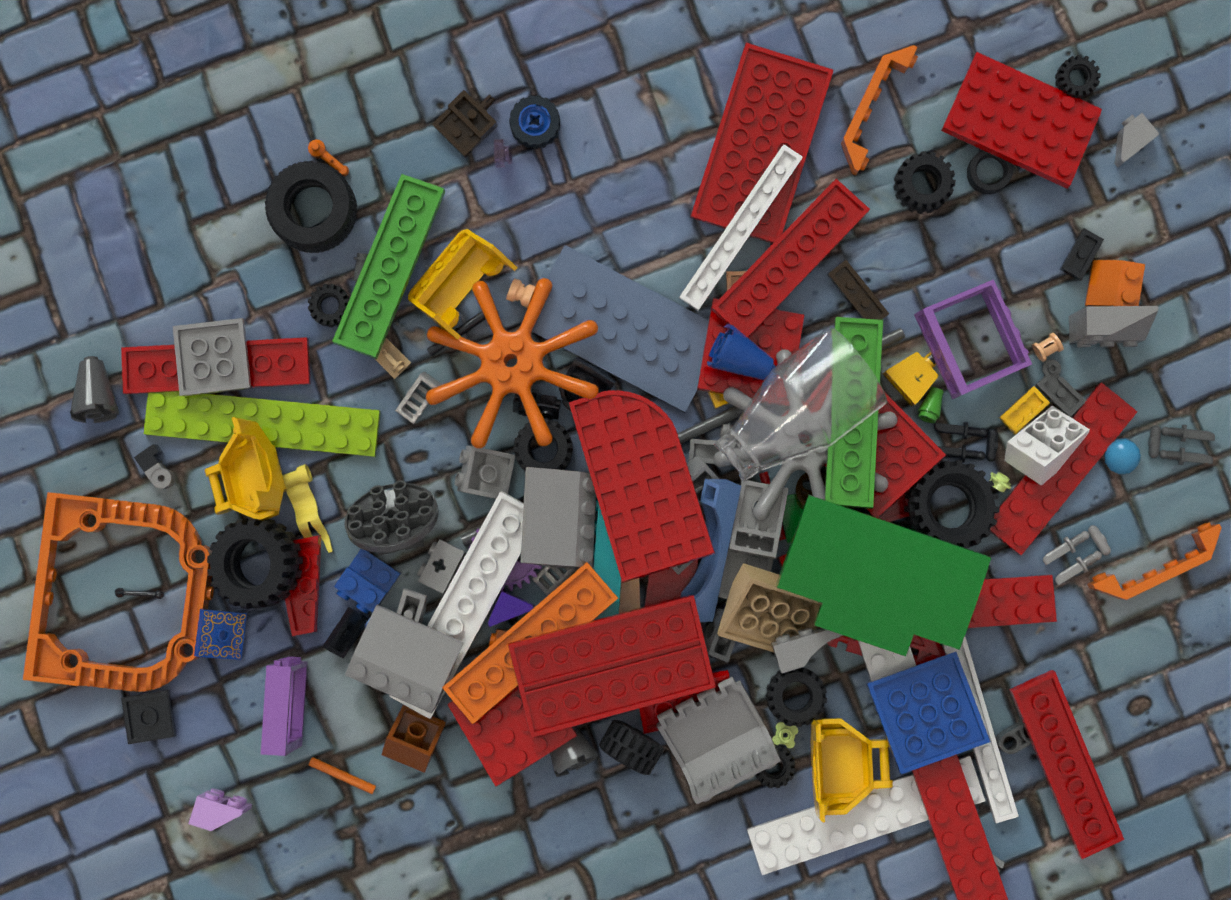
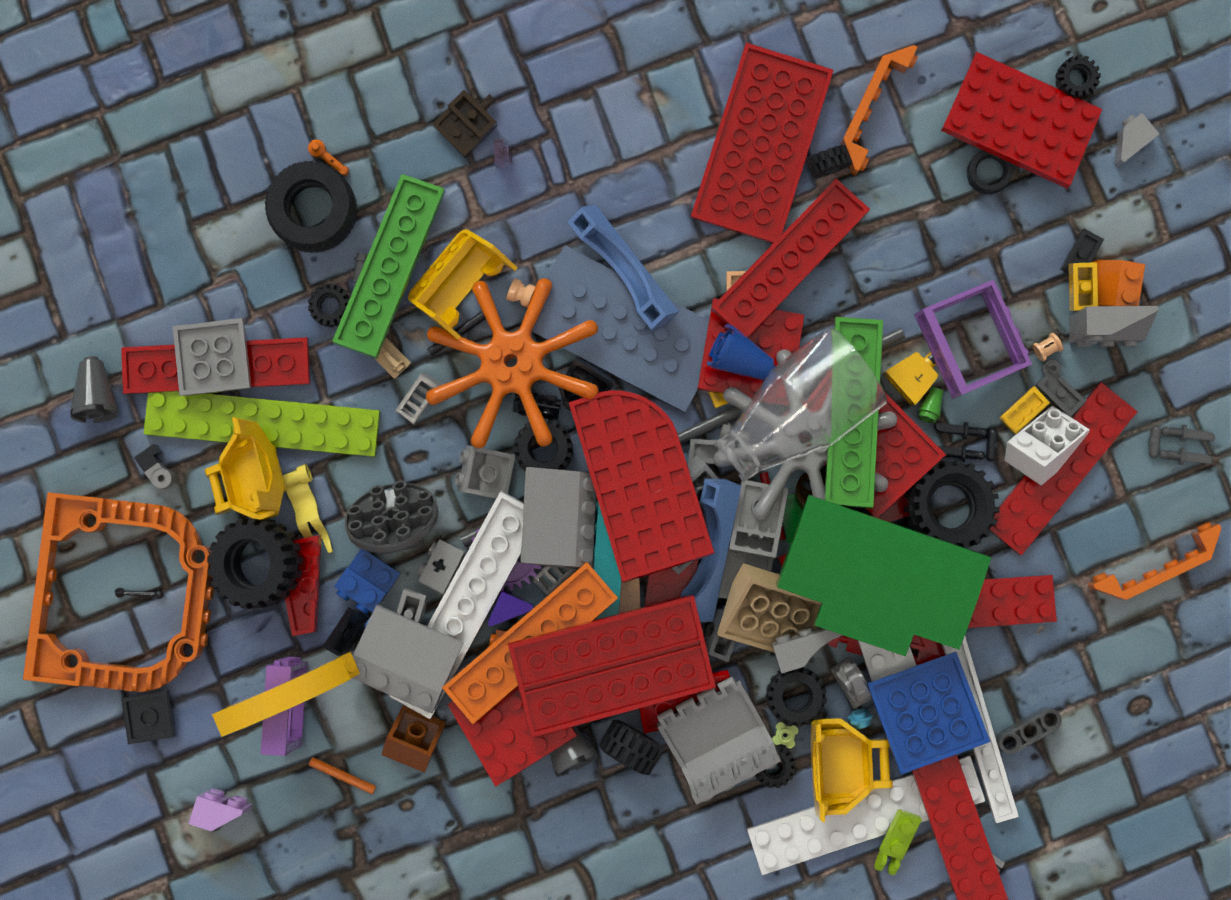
blue plate [194,609,247,660] -> none
black wheel [509,95,561,149] -> none
white plate [679,144,803,311] -> none
dark brown plate [827,260,889,320] -> none
black tyre [893,151,956,214] -> none
yellowish green plate [989,472,1011,493] -> none
red plate [1009,670,1124,859] -> none
light grey piece [1043,525,1111,585] -> none
dark azure hair [1104,438,1141,474] -> none
none -> yellow arch [212,652,360,737]
none -> medium blue arch [568,205,679,330]
none -> black tyre [807,145,852,178]
none -> light grey piece [830,656,872,709]
none -> medium azure plate [847,709,873,729]
none -> lime hinge [874,809,922,875]
none -> yellow brick [1068,262,1098,311]

